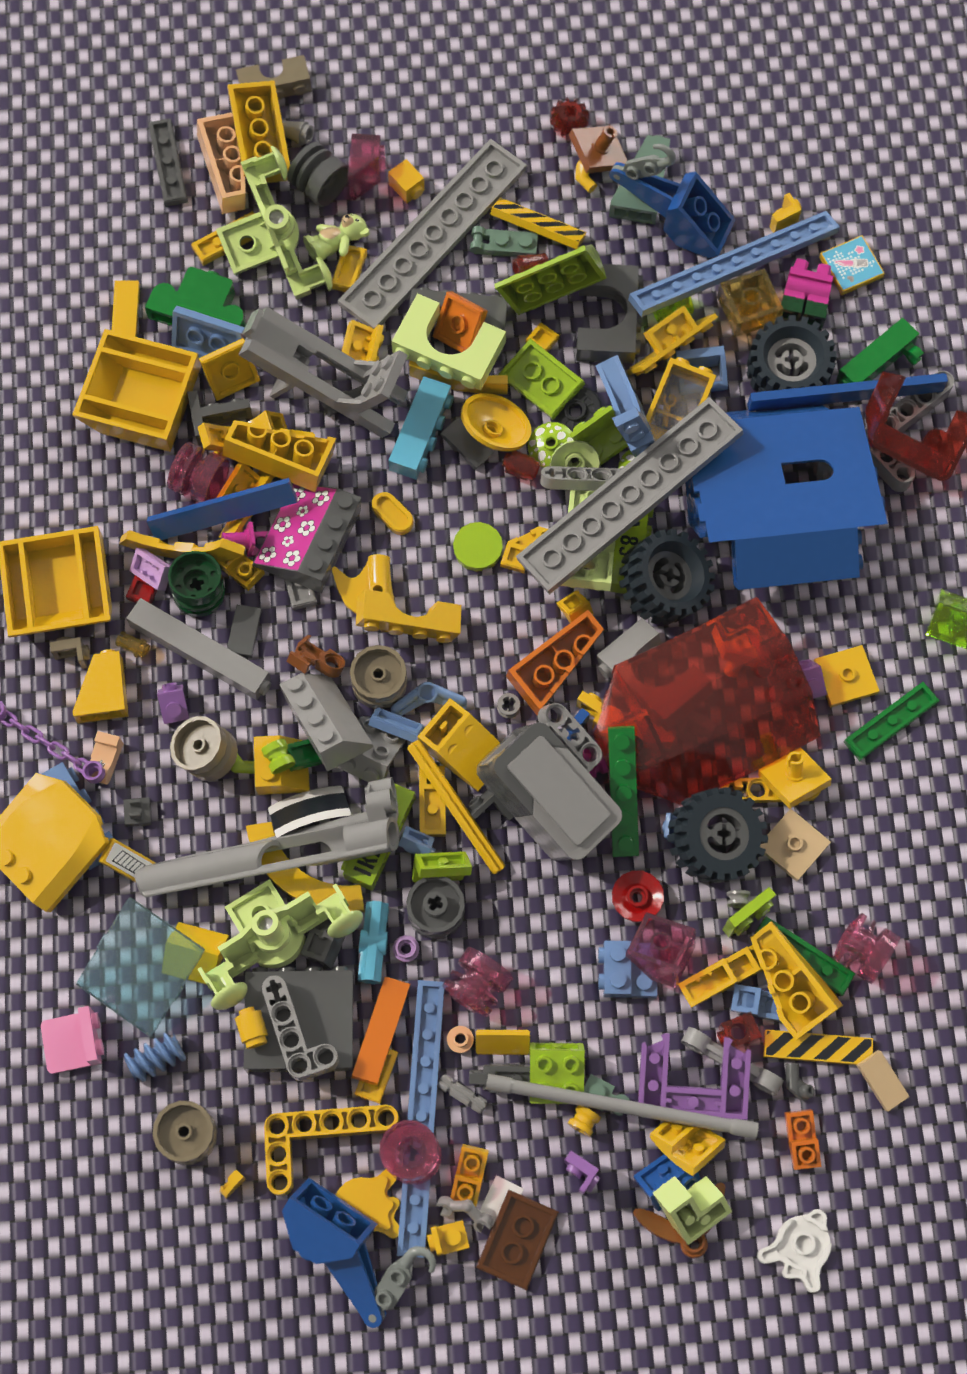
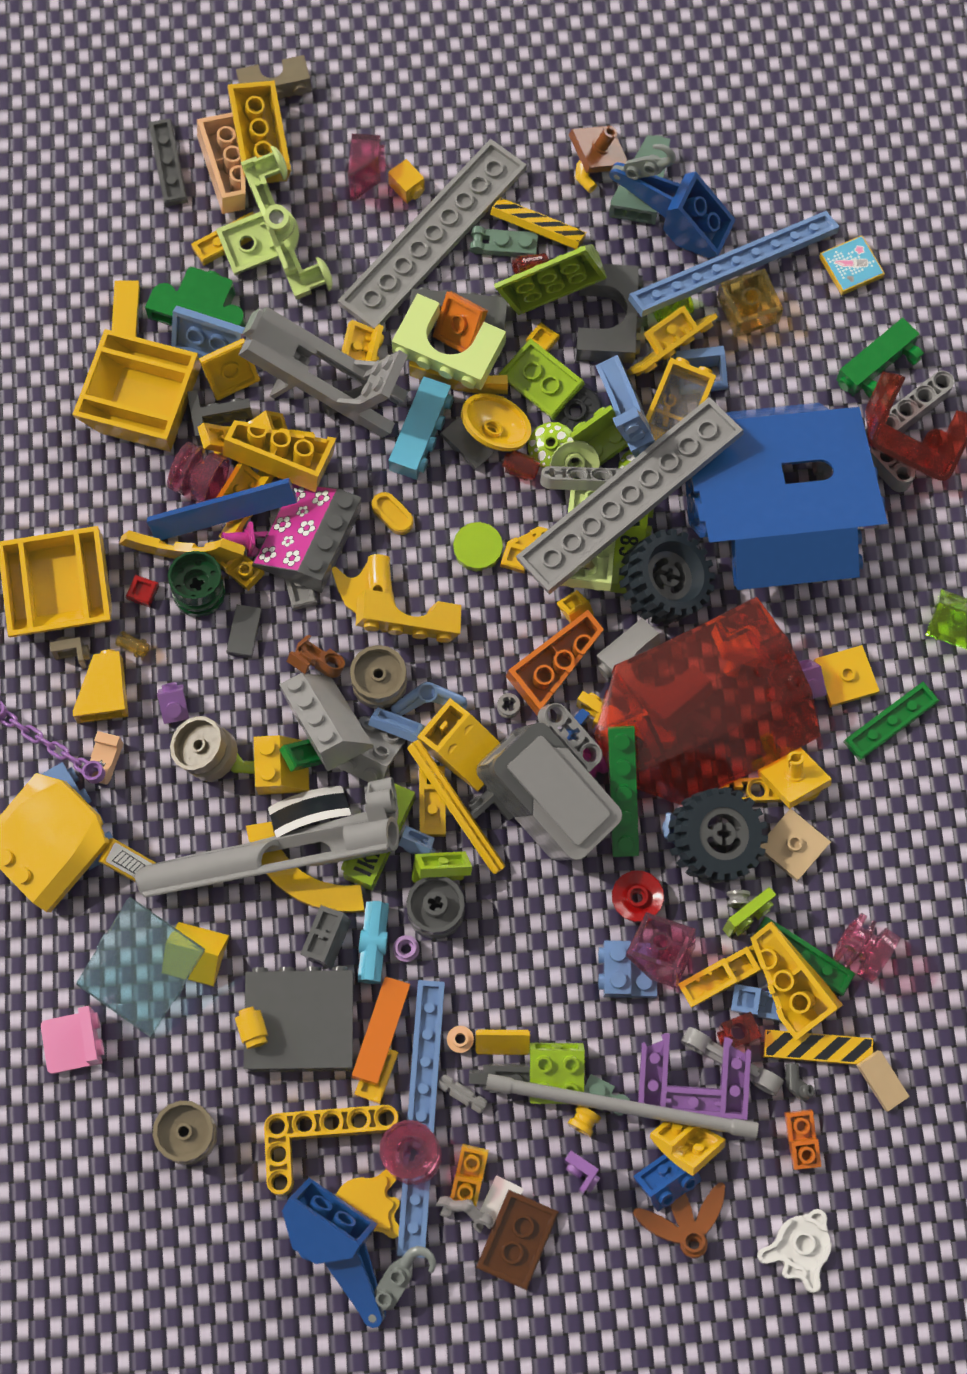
dark grey tile [123,797,152,827] -> none
medium blue piece [124,1032,186,1082] -> none
light grey brick [126,598,271,700] -> none
lavender tile [129,548,171,591] -> none
yellowish green piece [198,879,363,1010] -> none
yellow tile [220,1170,246,1199] -> none
lime wheel [261,739,296,774] -> none
light grey beam [262,975,339,1081] -> none
light grey cone [282,120,314,145] -> none
dark grey wheel [287,142,351,207] -> none
yellowish green piece [303,213,370,262] -> none
yellow tile [332,245,367,292] -> none
yellow bracket [427,1220,470,1256] -> none
clear pink wheel [442,947,514,1017] -> none
clear red gear [550,97,589,138] -> none
yellowish green brick [653,1176,732,1245] -> none
black wheel [746,315,837,392] -> none
blue tile [747,373,948,412] -> none
yellow bracket [769,193,802,233] -> none
dark pink hips [778,258,833,329] -> none

